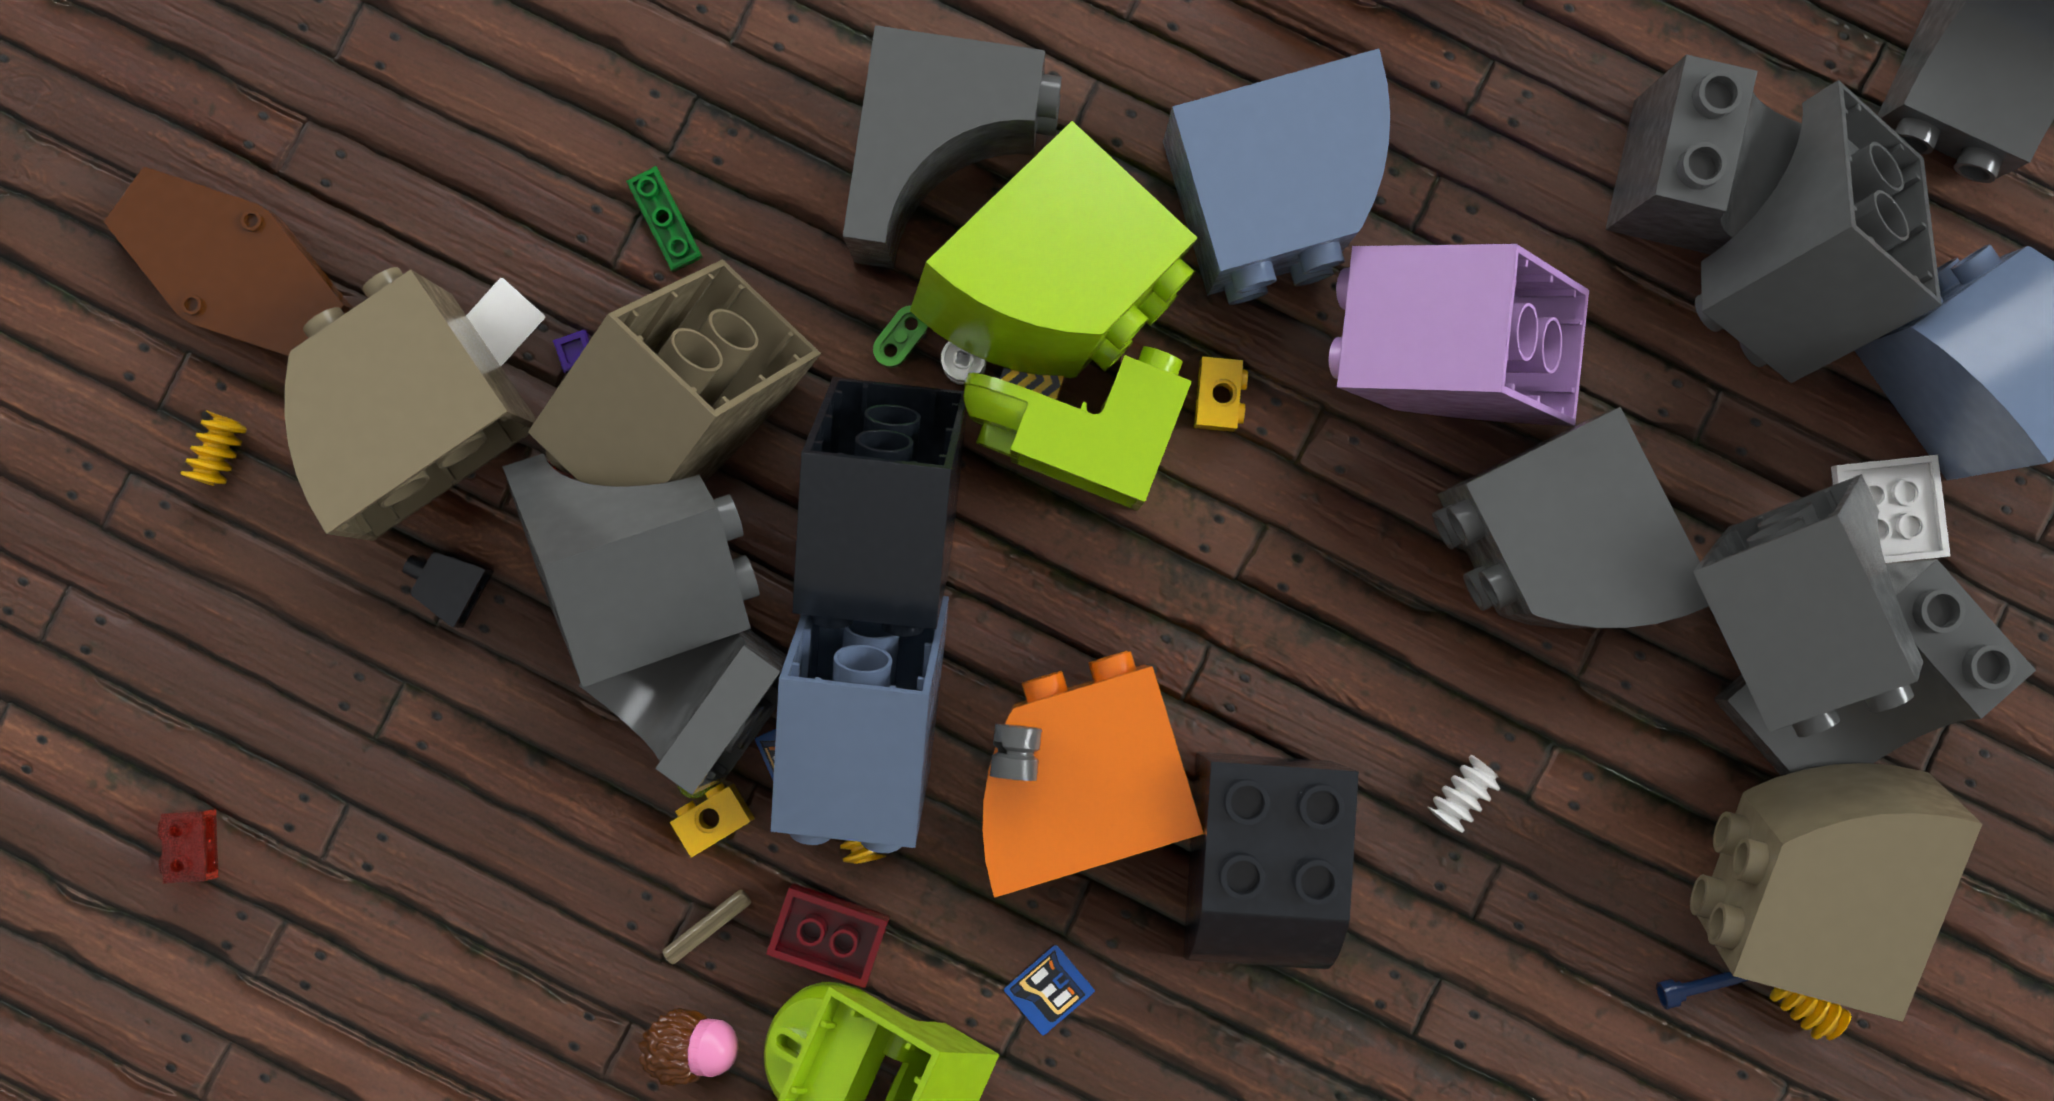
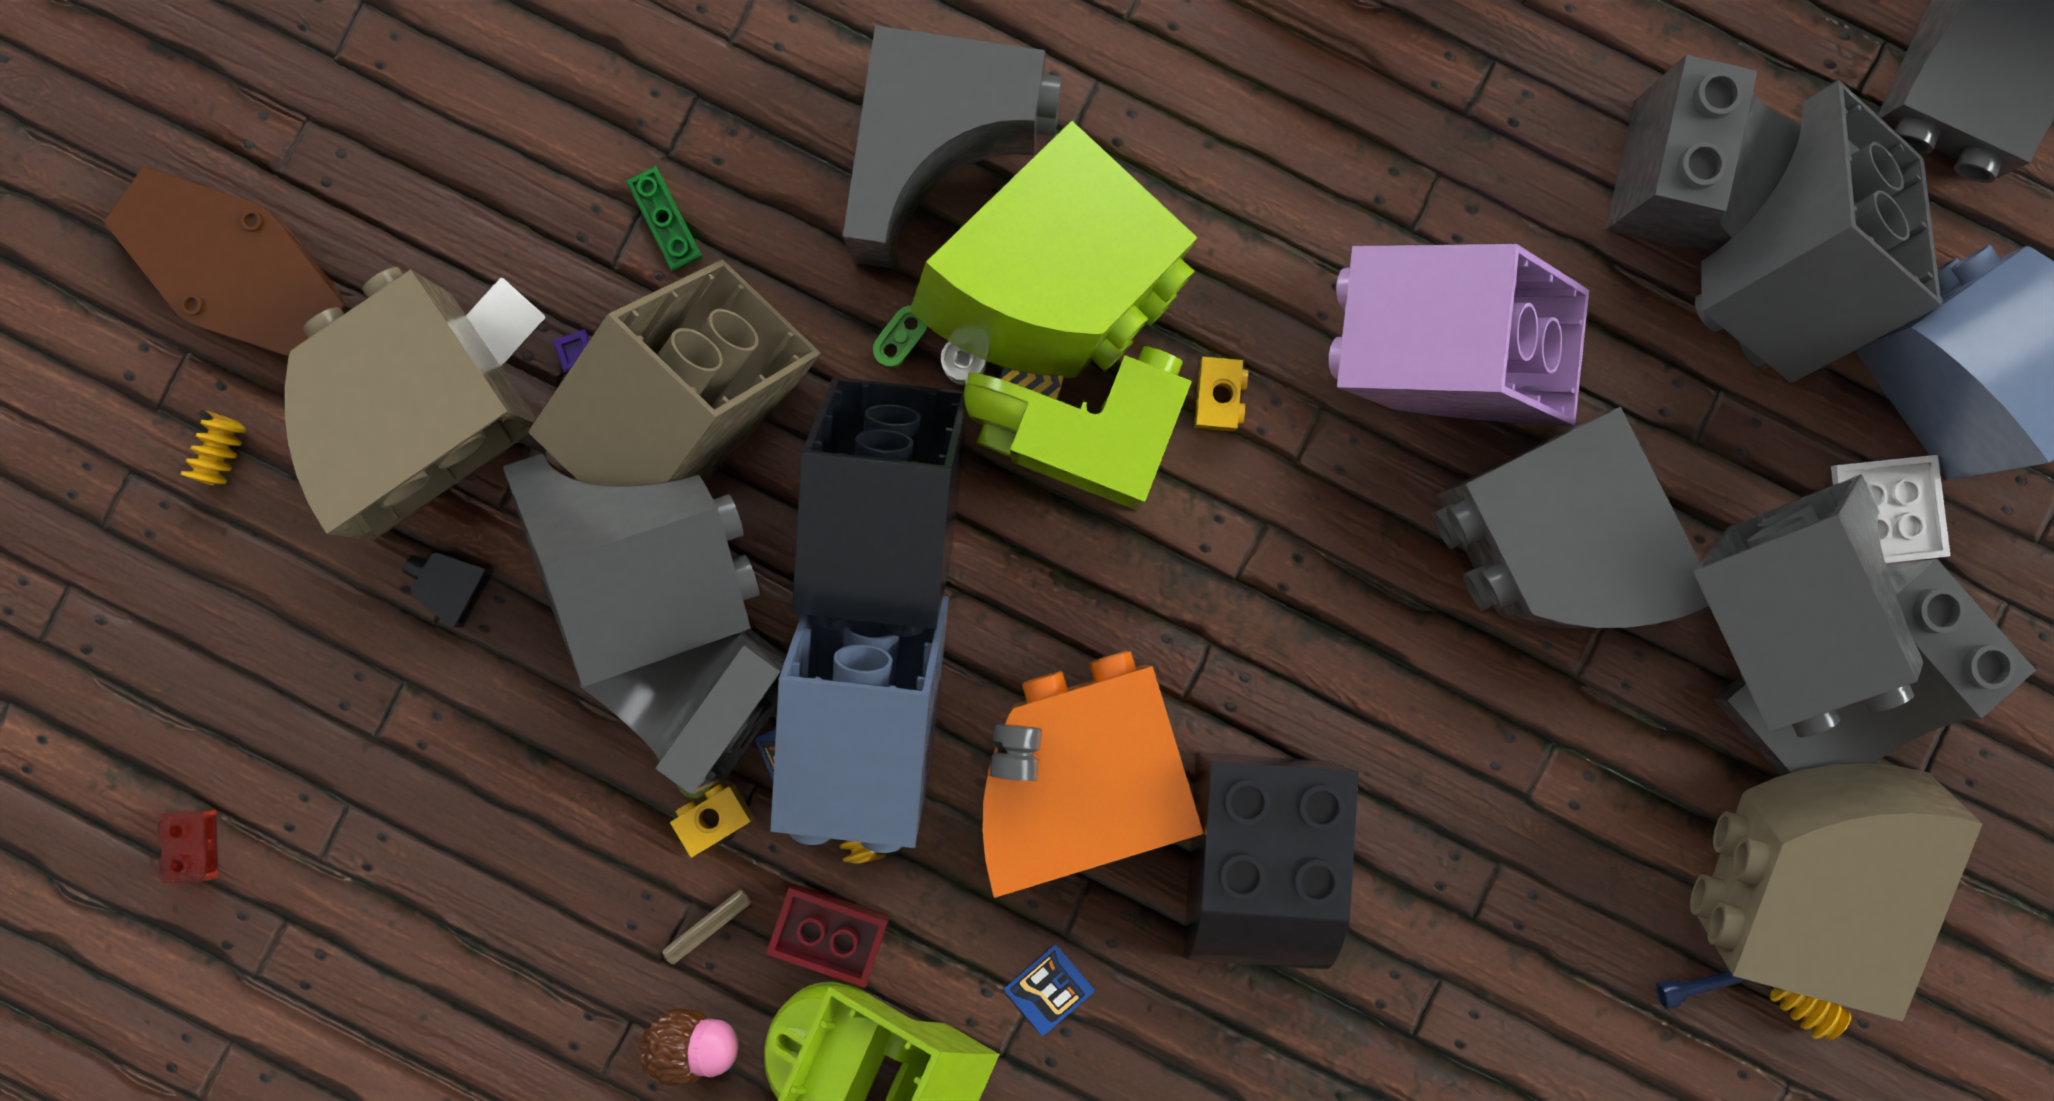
sand blue slope [1163,49,1390,305] -> none
white piece [1427,755,1501,833] -> none

